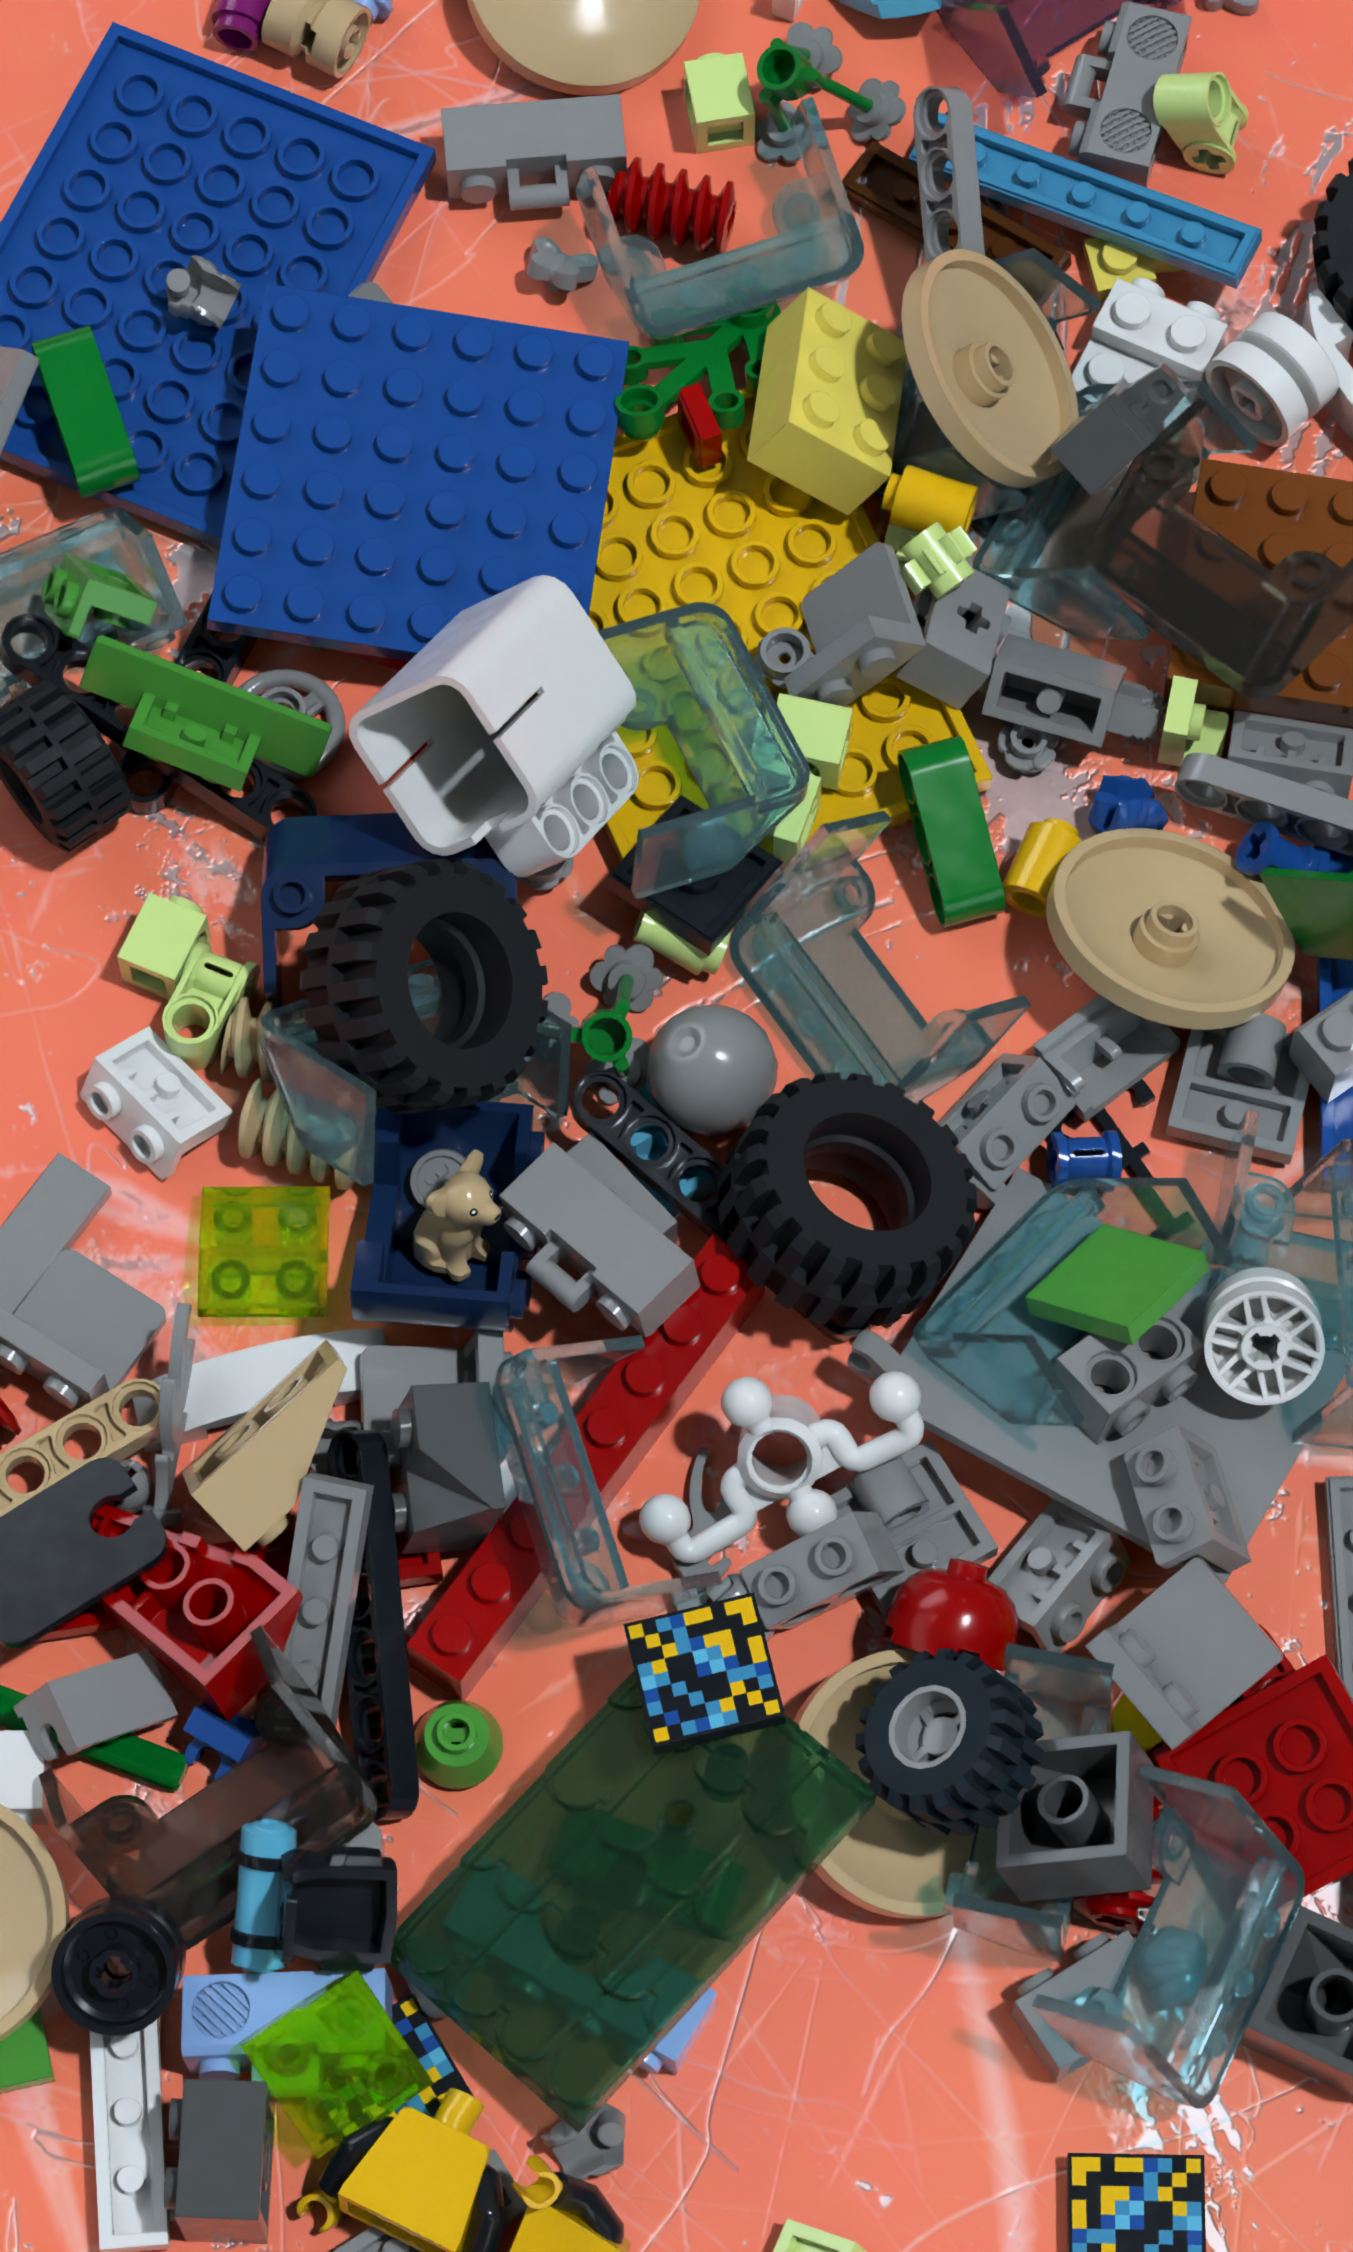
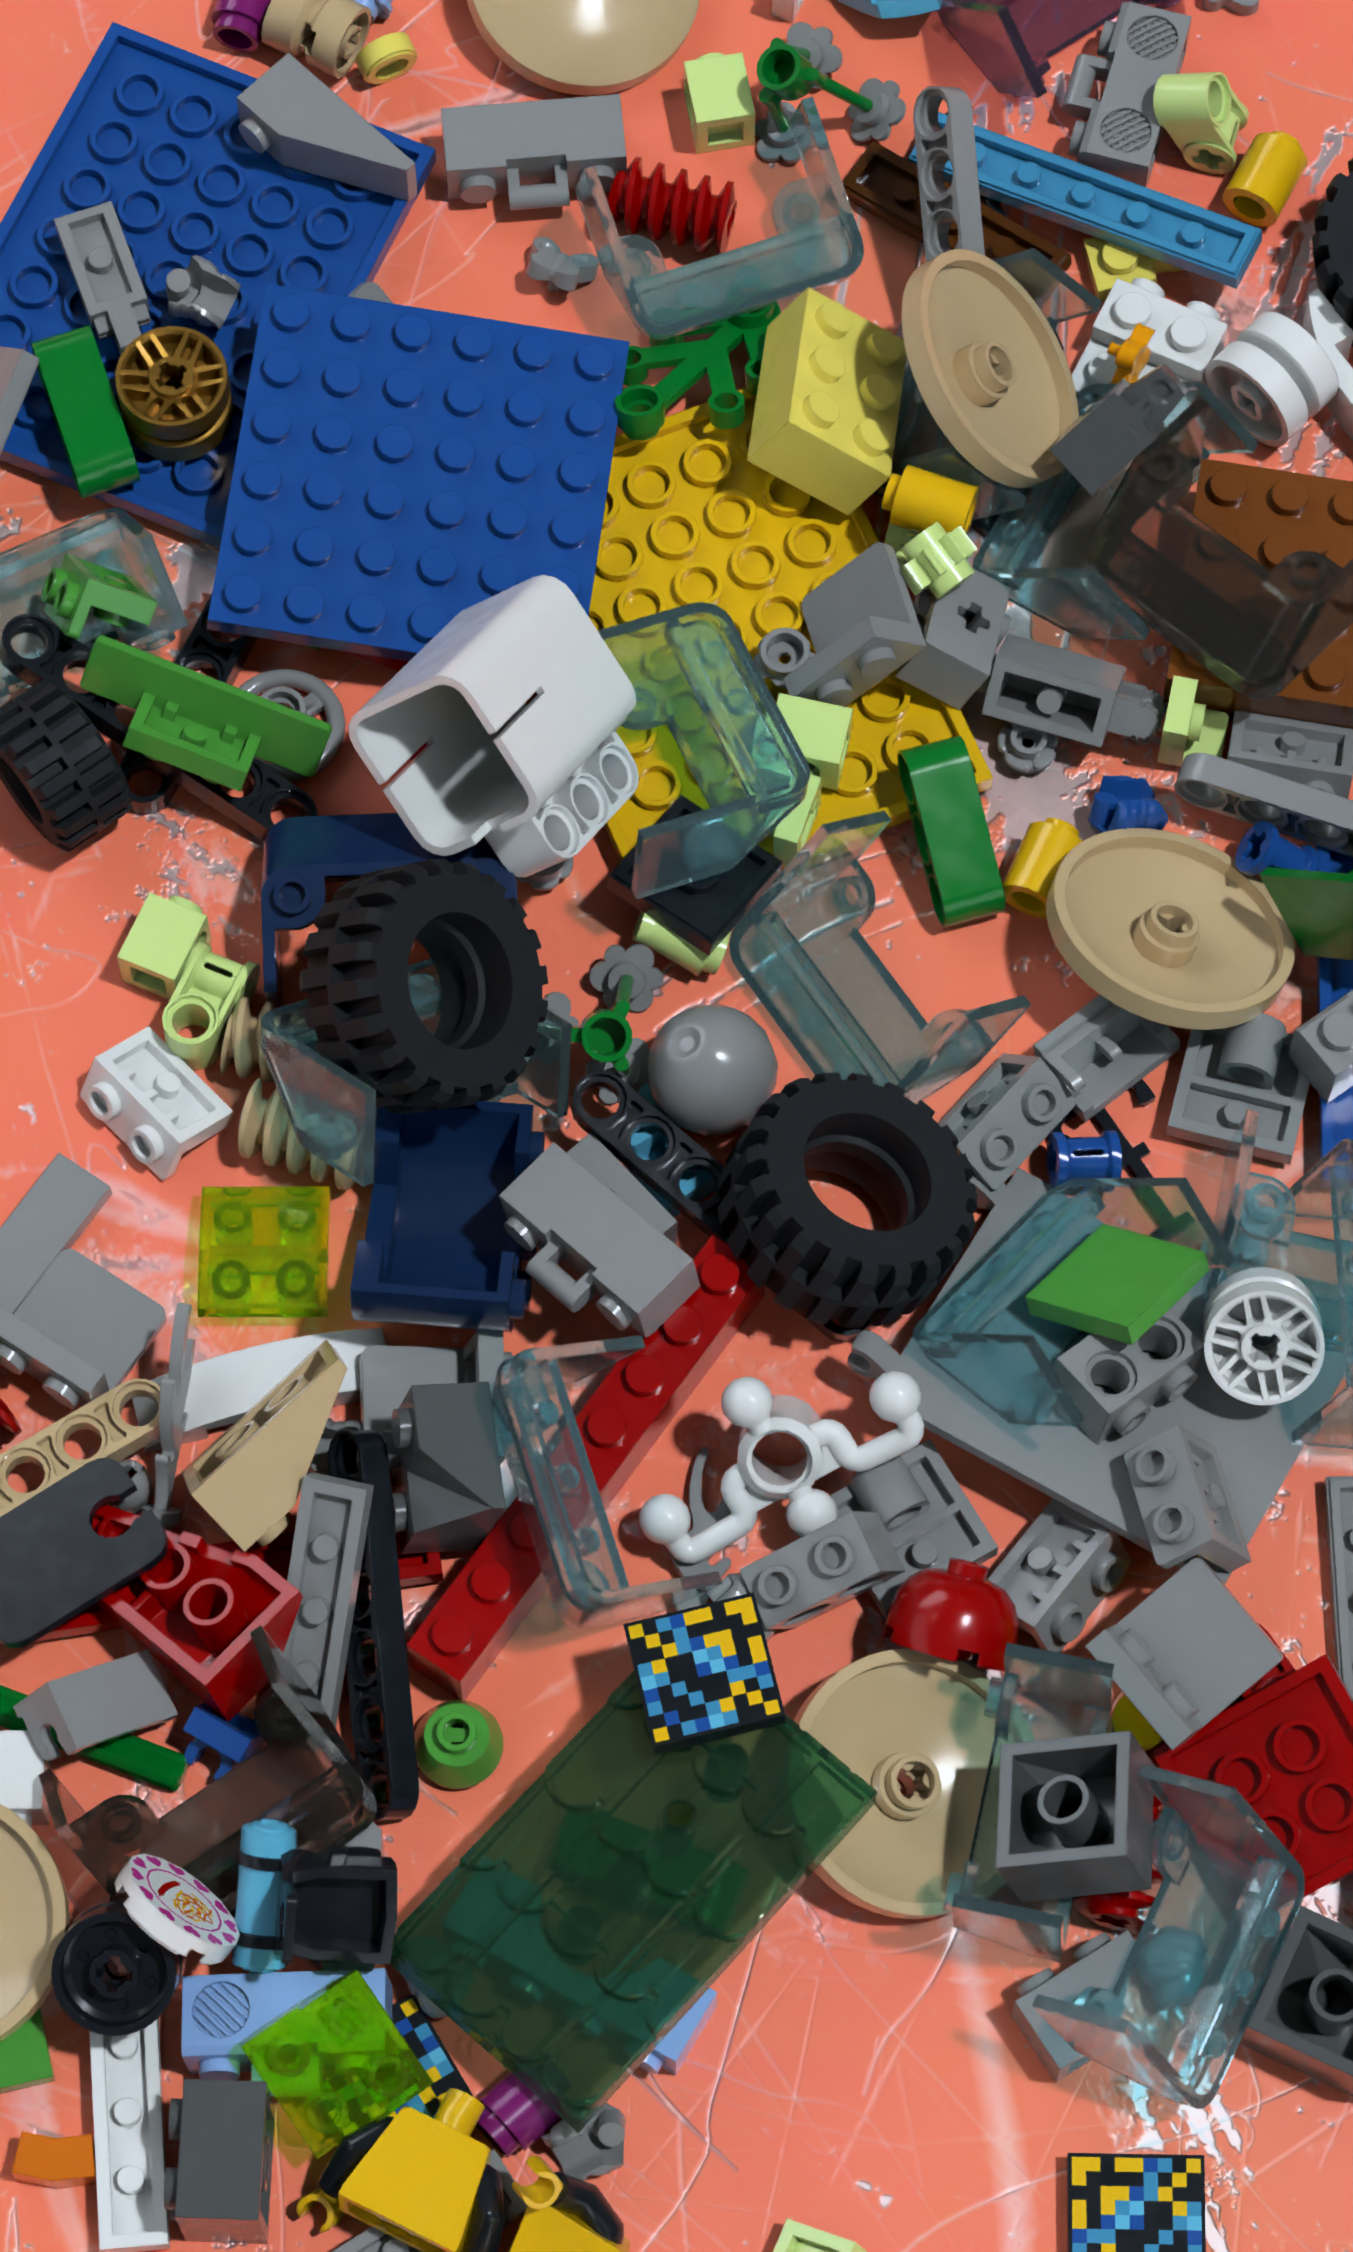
light grey piece [410,1148,466,1208] -> none
tan animal [412,1149,501,1282] -> none
red tile [678,382,722,469] -> none
black wheel [856,1648,1044,1836] -> none
none -> orange piece [11,2131,96,2189]
none -> light grey hinge [53,201,151,356]
none -> white tile [114,1854,240,1965]
none -> pearl gold wheel [115,326,233,462]
none -> light grey slope [236,52,418,201]
none -> light yellow tile [355,32,418,84]
none -> magenta brick [476,2056,573,2158]
none -> light orange piece [1107,323,1156,391]
none -> yellow brick [1222,131,1308,227]

